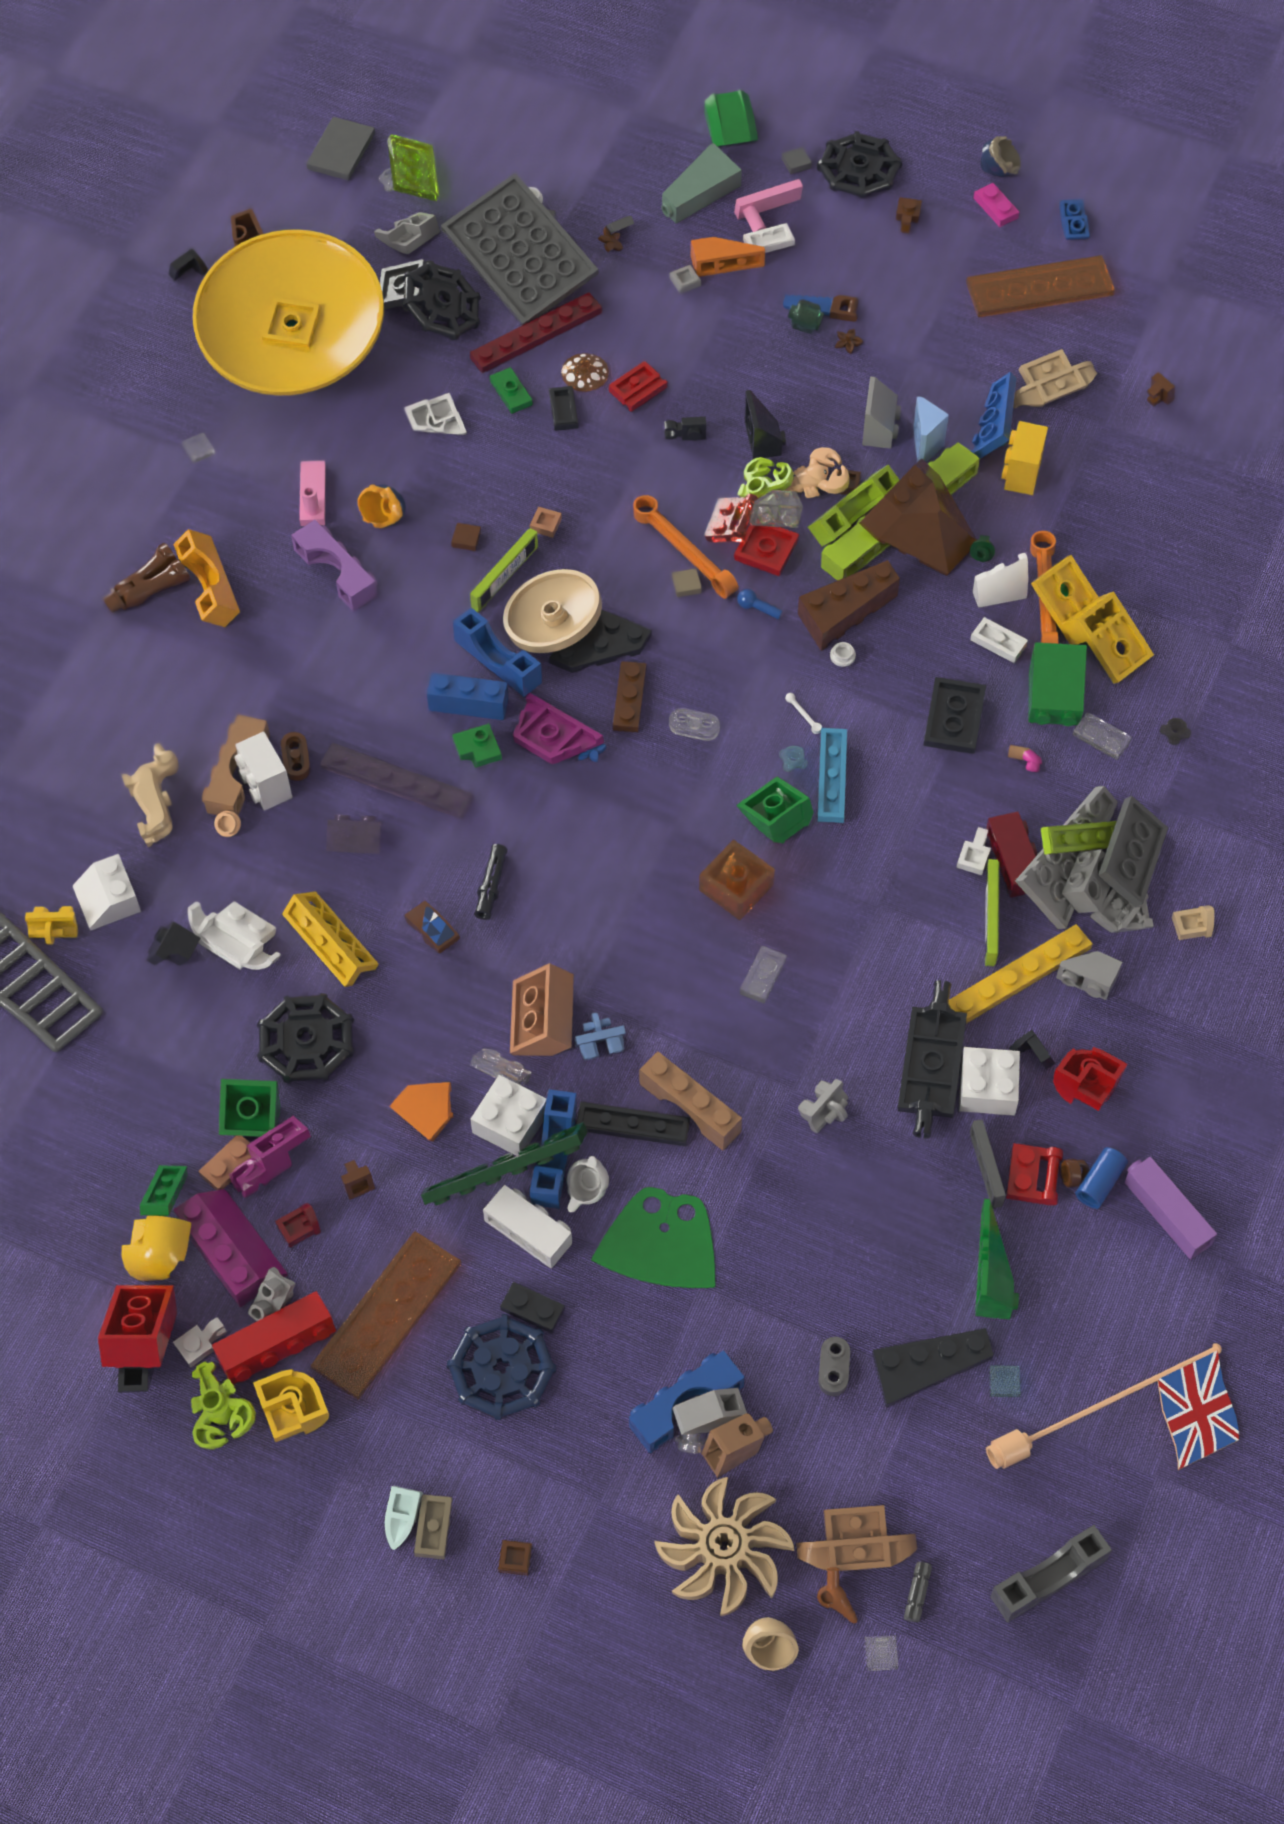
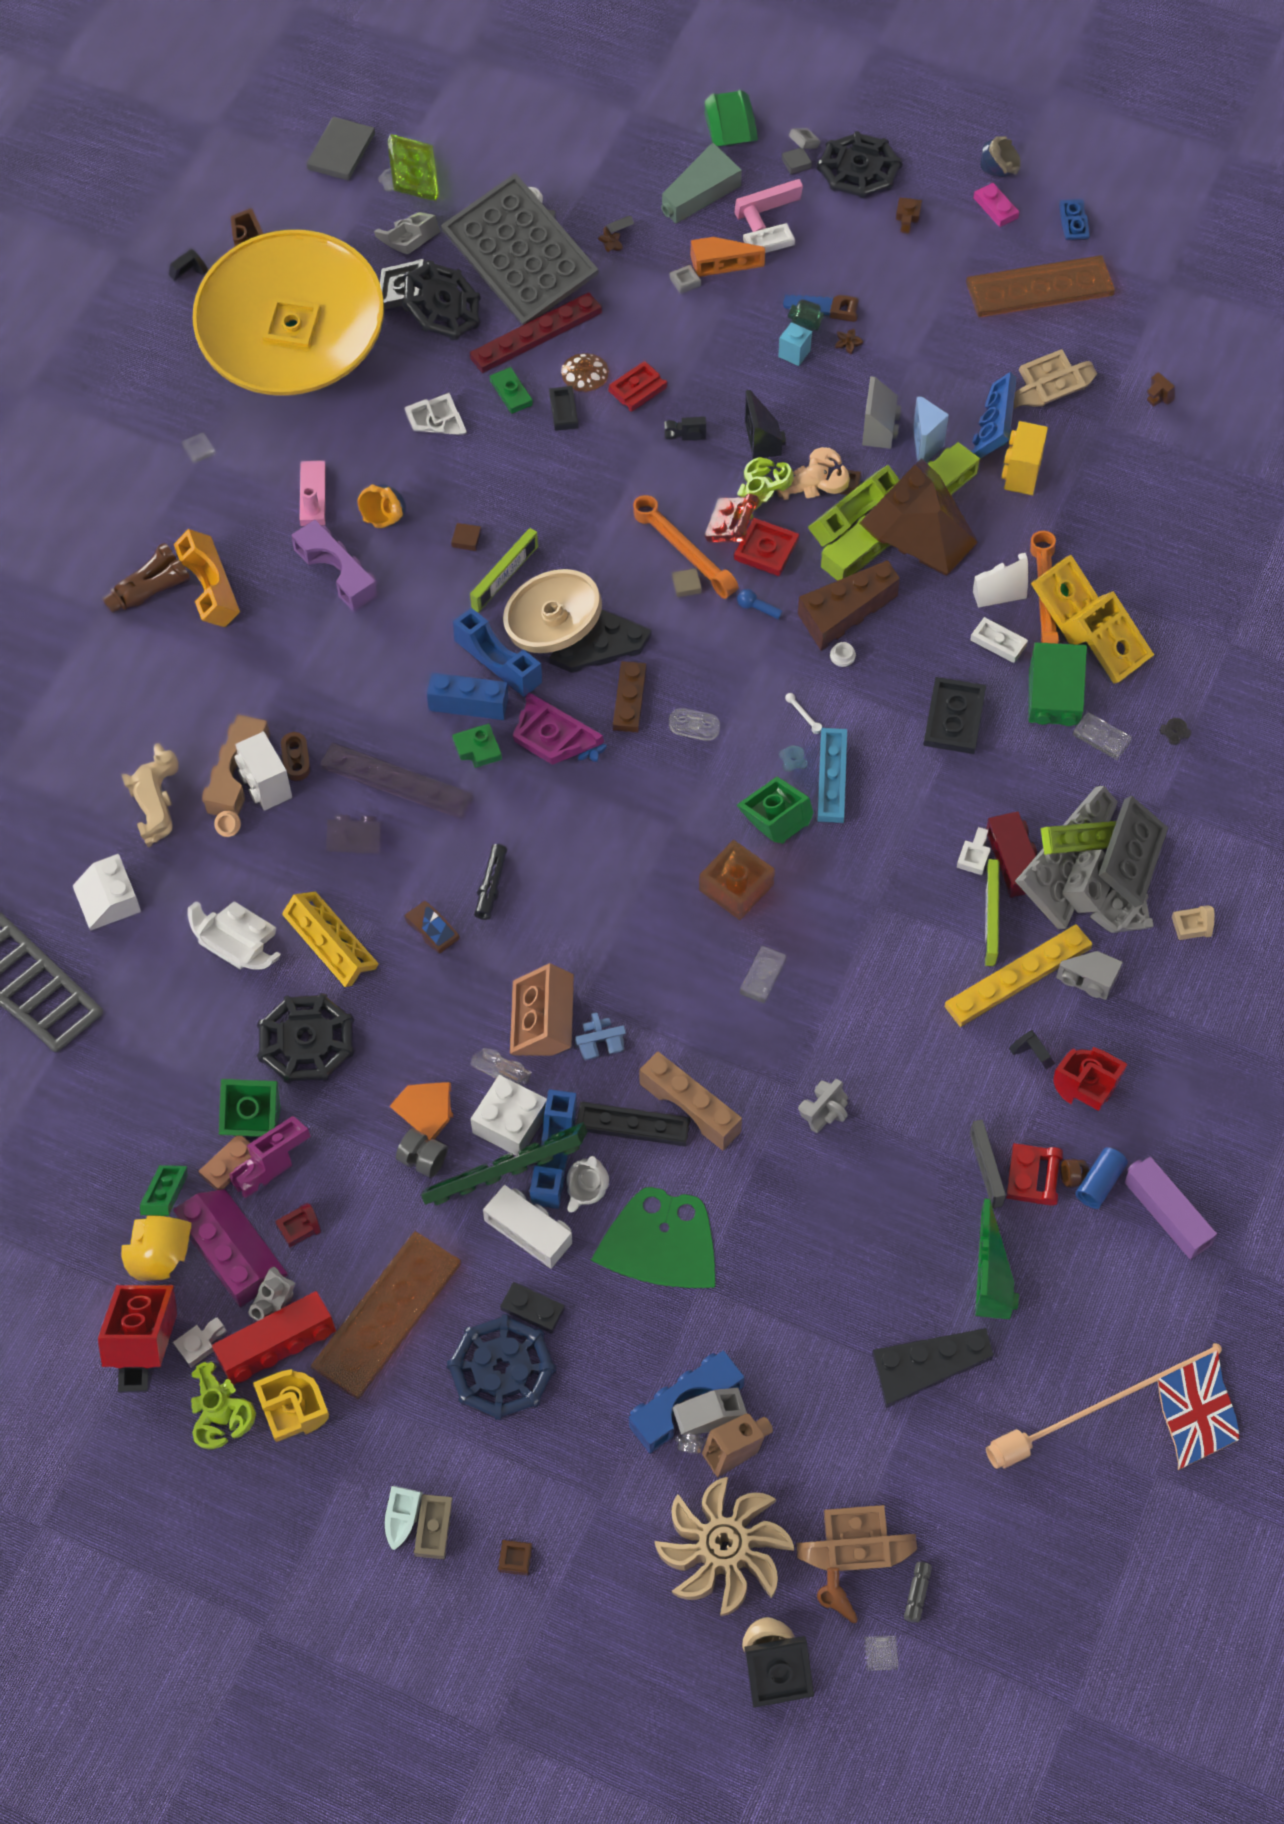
yellow hips [25,906,78,945] -> none
black brick [146,921,201,966] -> none
reddish brown tile [341,1160,375,1200] -> none
nougat plate [530,507,562,538] -> none
clear slope [750,490,803,528] -> none
flat silver plate [818,1337,850,1396] -> none
black plate [898,980,967,1139] -> none
white brick [959,1047,1020,1116] -> none
dark green plate [970,535,995,562] -> none
clear light blue tile [989,1365,1021,1397] -> none
dark grey arch [990,1525,1112,1623] -> none
arm [1008,745,1042,772] -> none
none -> dark grey wheel [396,1128,448,1178]
none -> black tile [744,1636,814,1708]
none -> medium azure brick [778,322,812,366]
none -> light grey tile [789,128,821,149]

